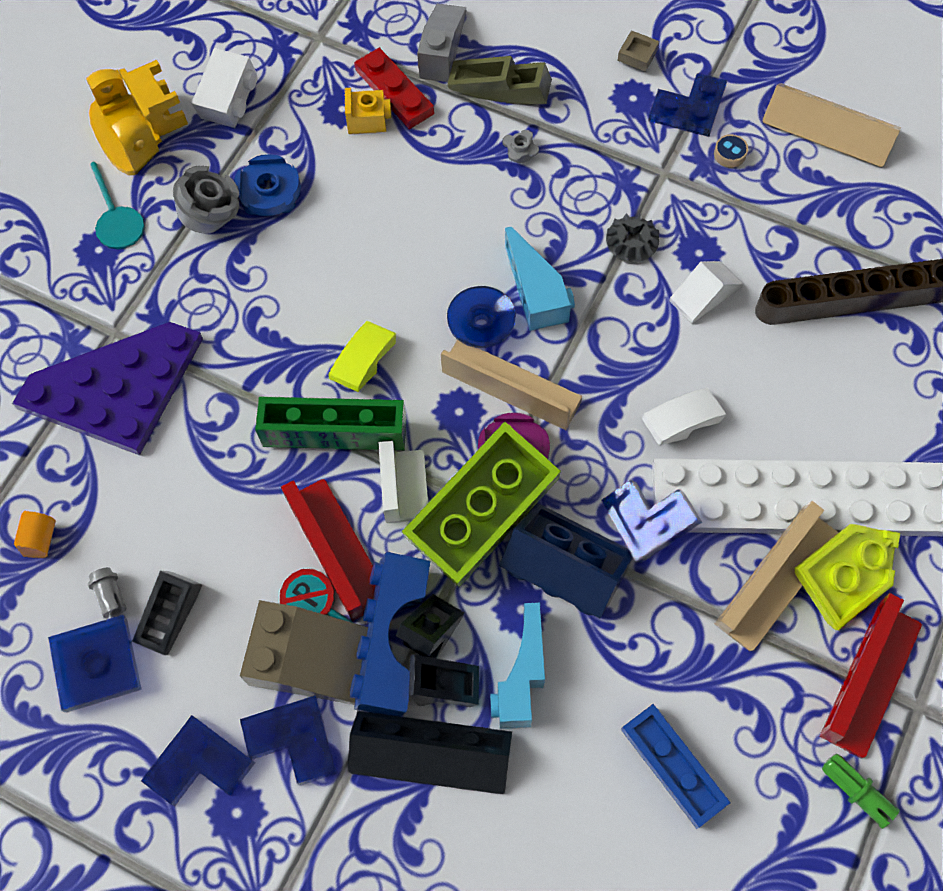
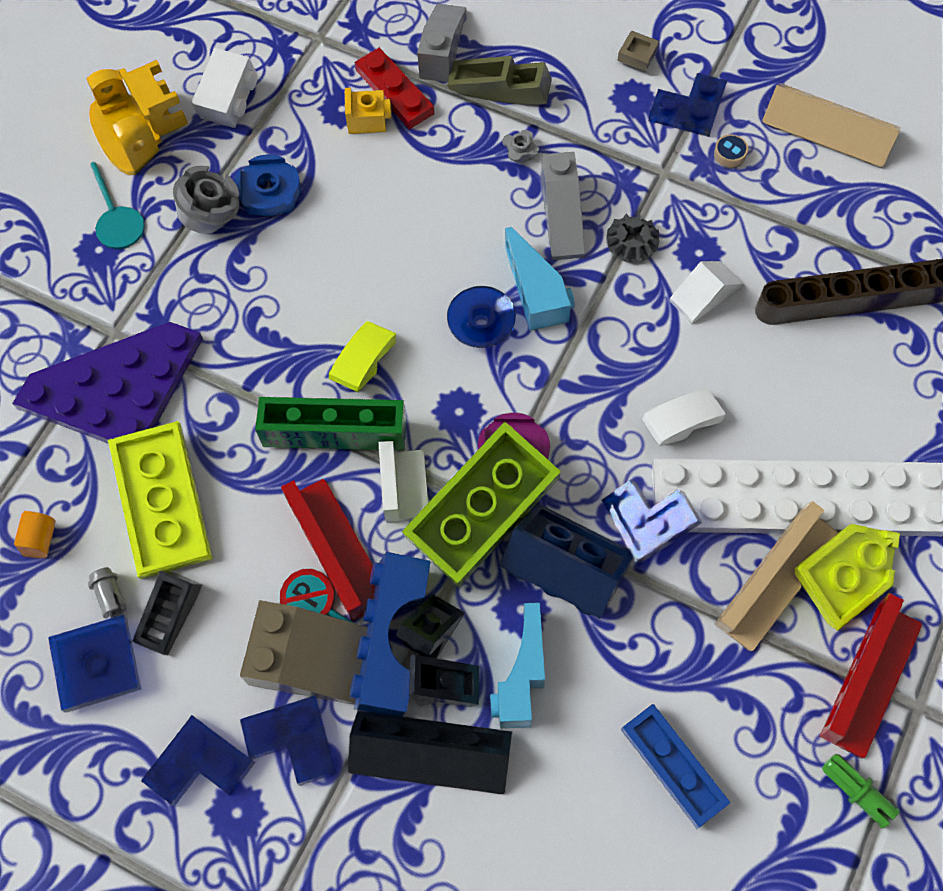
tan panel [441,339,582,430] -> none
none -> neon yellow tile [108,421,213,579]
none -> light grey slope [540,152,585,260]

